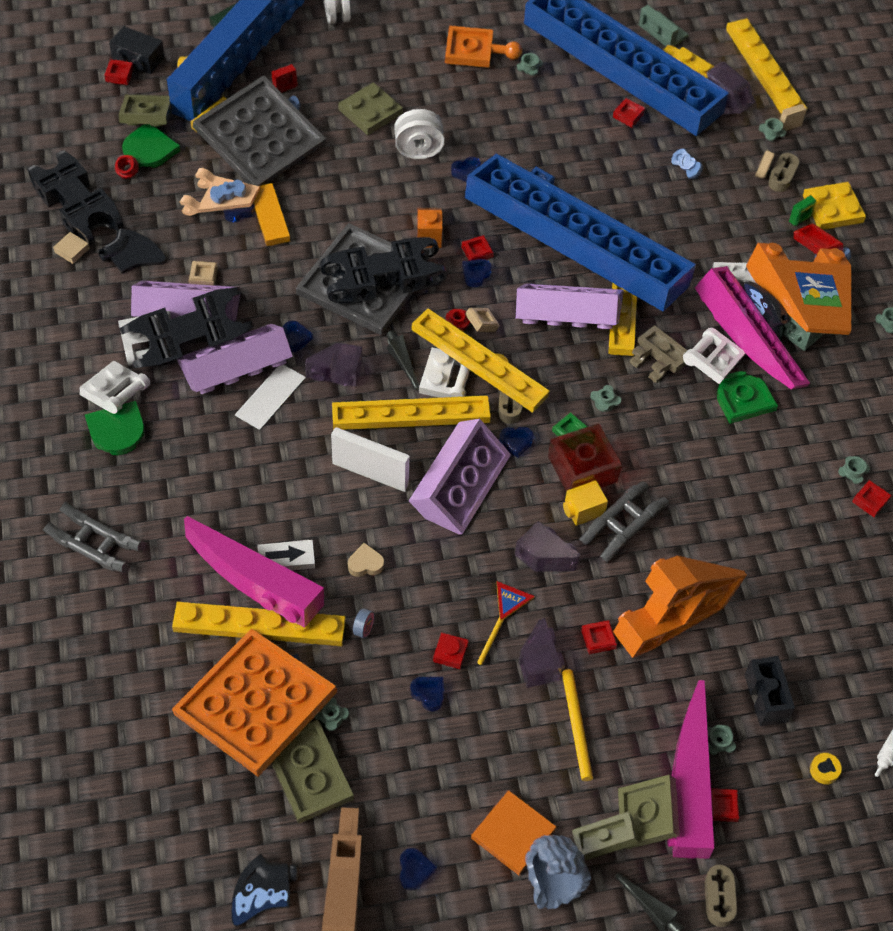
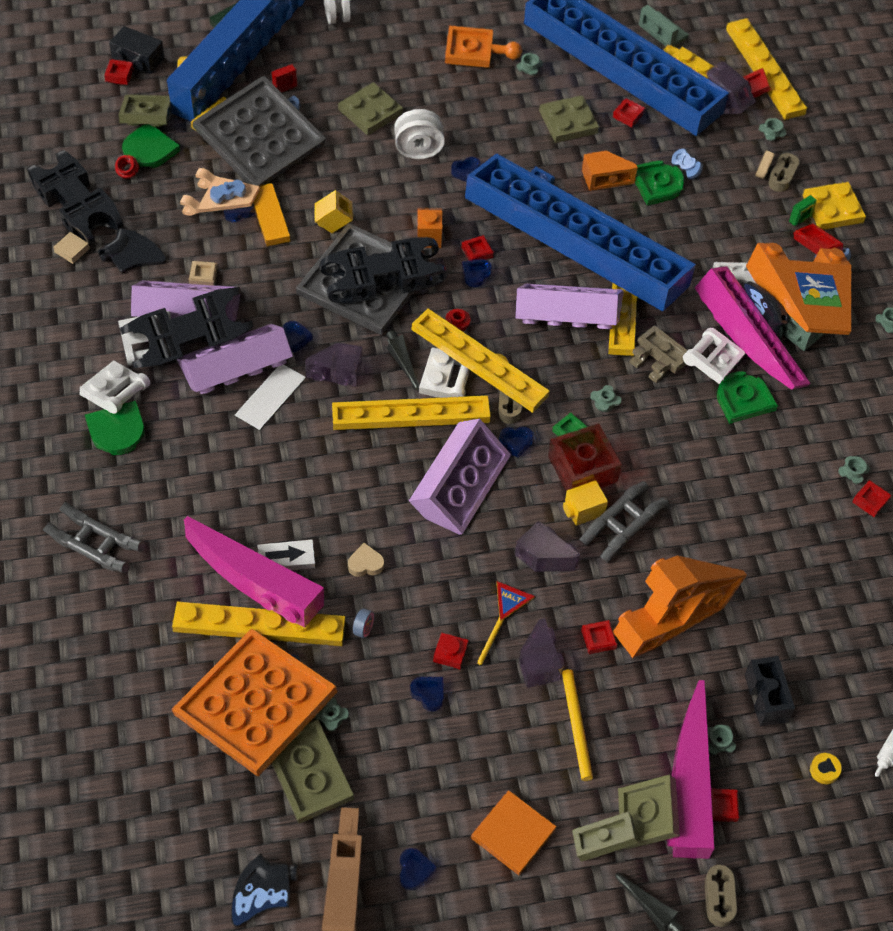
white tile [331,427,409,492] -> none
tan tile [465,308,500,332] -> none
sand blue hair [525,835,591,909] -> none
tan tile [780,104,806,131] -> none
none -> yellow brick [315,190,353,233]
none -> olive plate [539,95,599,143]
none -> orange slope [582,151,637,191]
none -> green tile [635,161,684,206]
none -> red plate [742,68,772,99]

